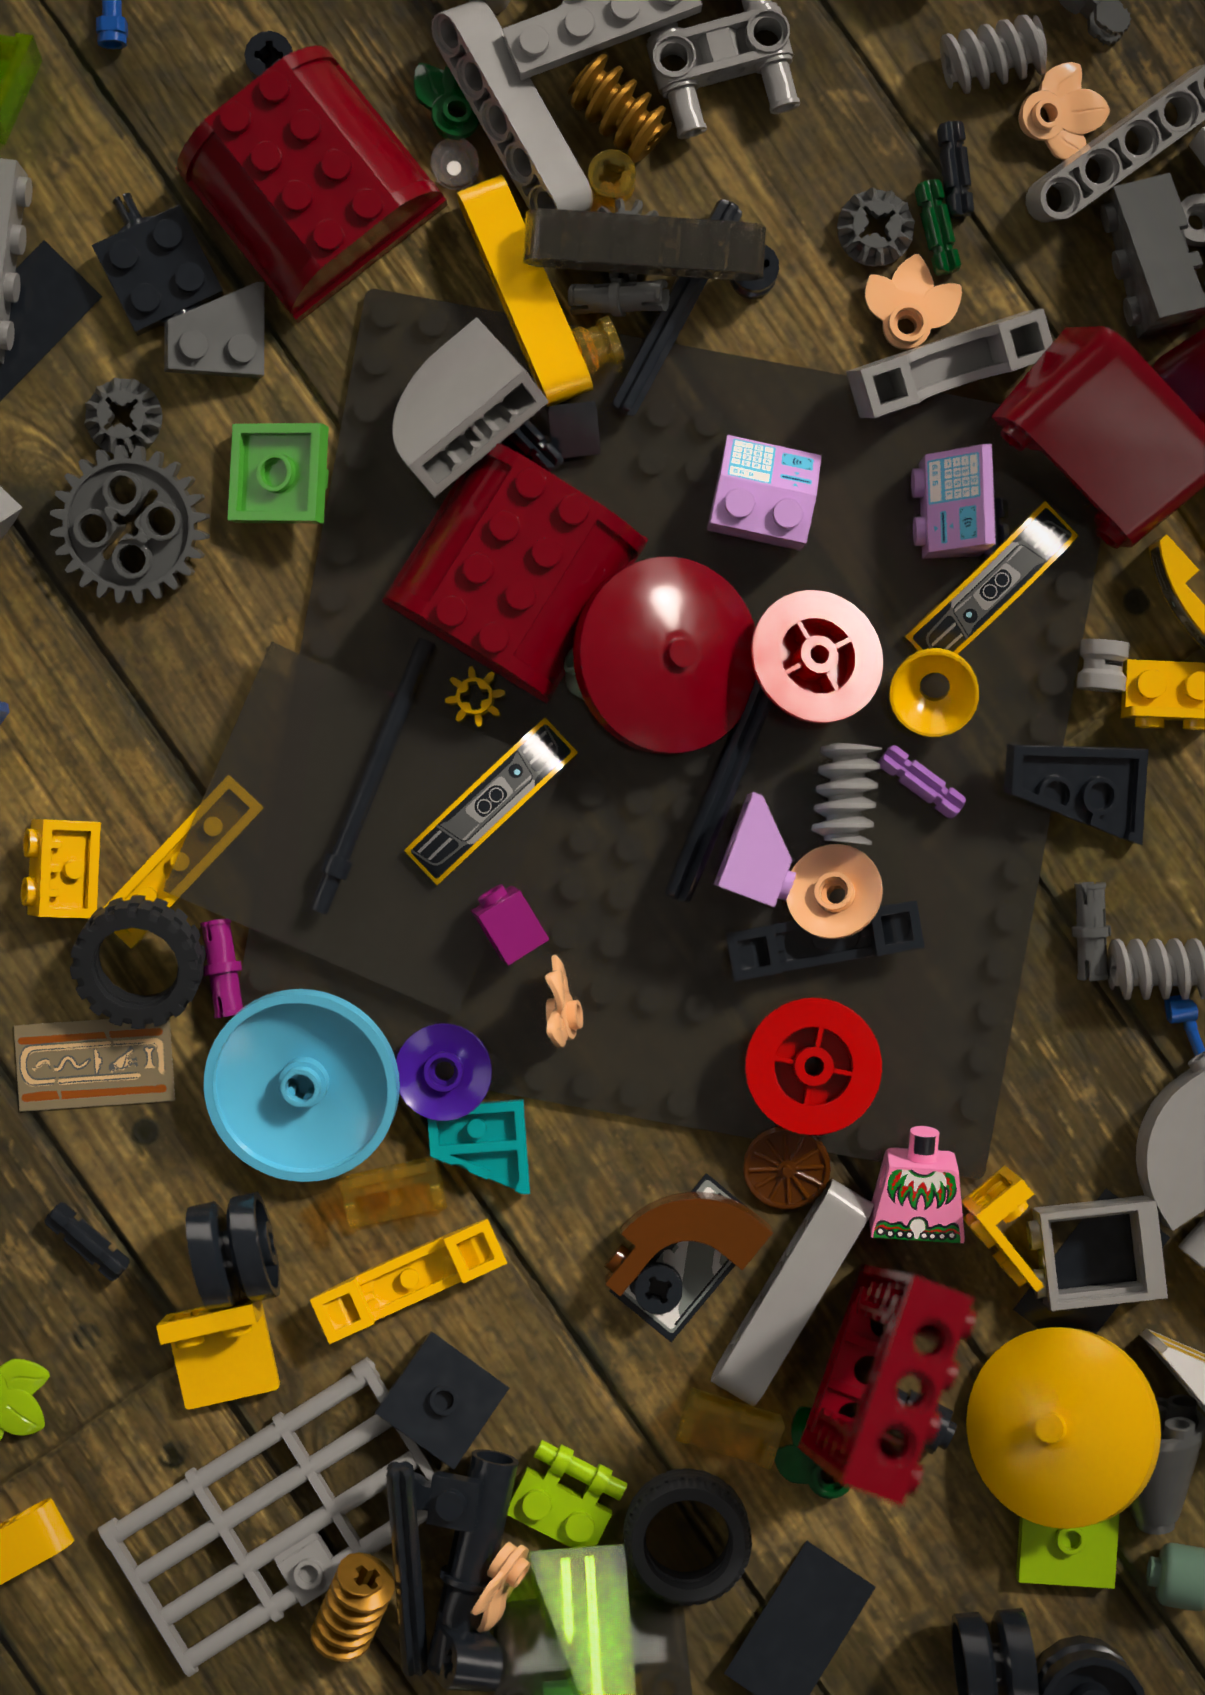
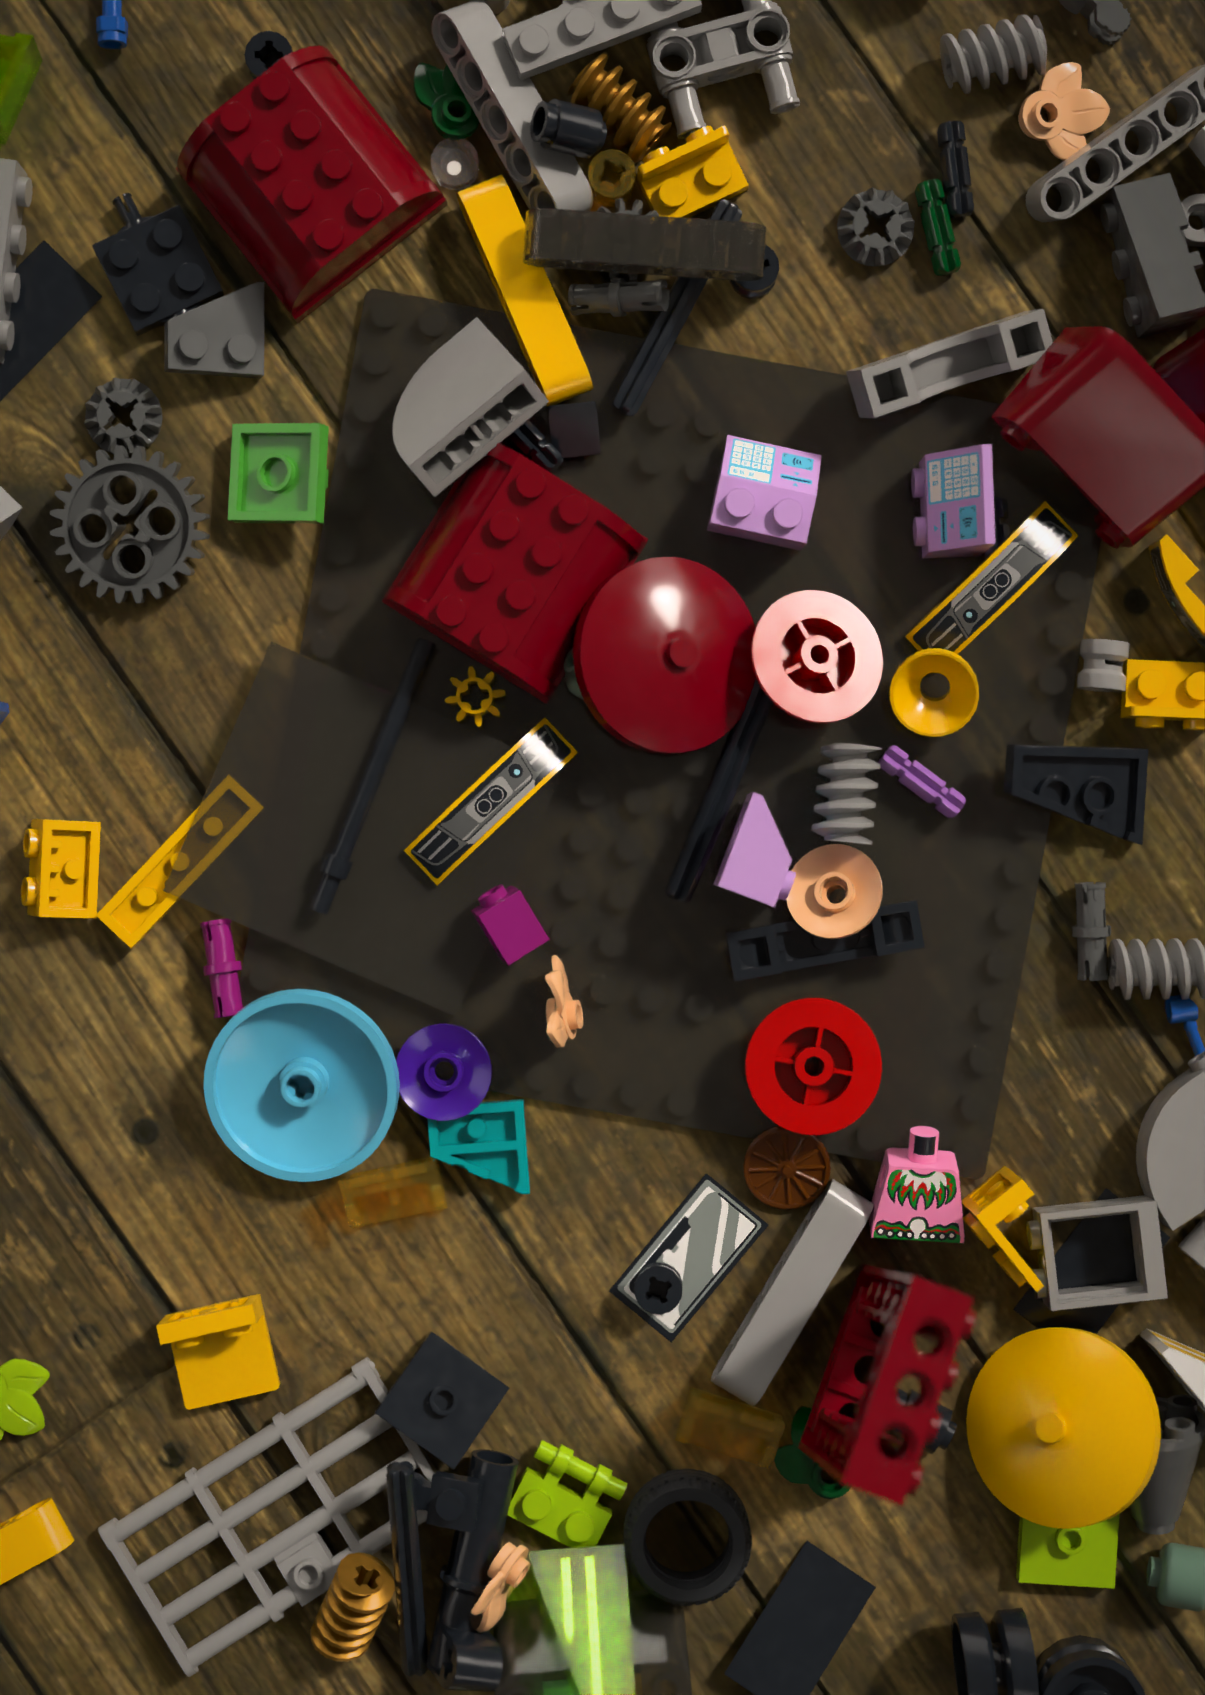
sticker [14,1018,175,1112] -> none
black axle [44,1202,130,1281] -> none
black tyre [70,895,206,1029] -> none
black wheel [186,1191,281,1312] -> none
yellow slope [310,1218,507,1345] -> none
clear yellow wheel [571,316,625,375] -> none
reddish brown arch [604,1192,773,1296] -> none
light nougat plate [865,254,962,350] -> none
none -> black brick [530,99,607,159]
none -> yellow bracket [637,126,749,229]

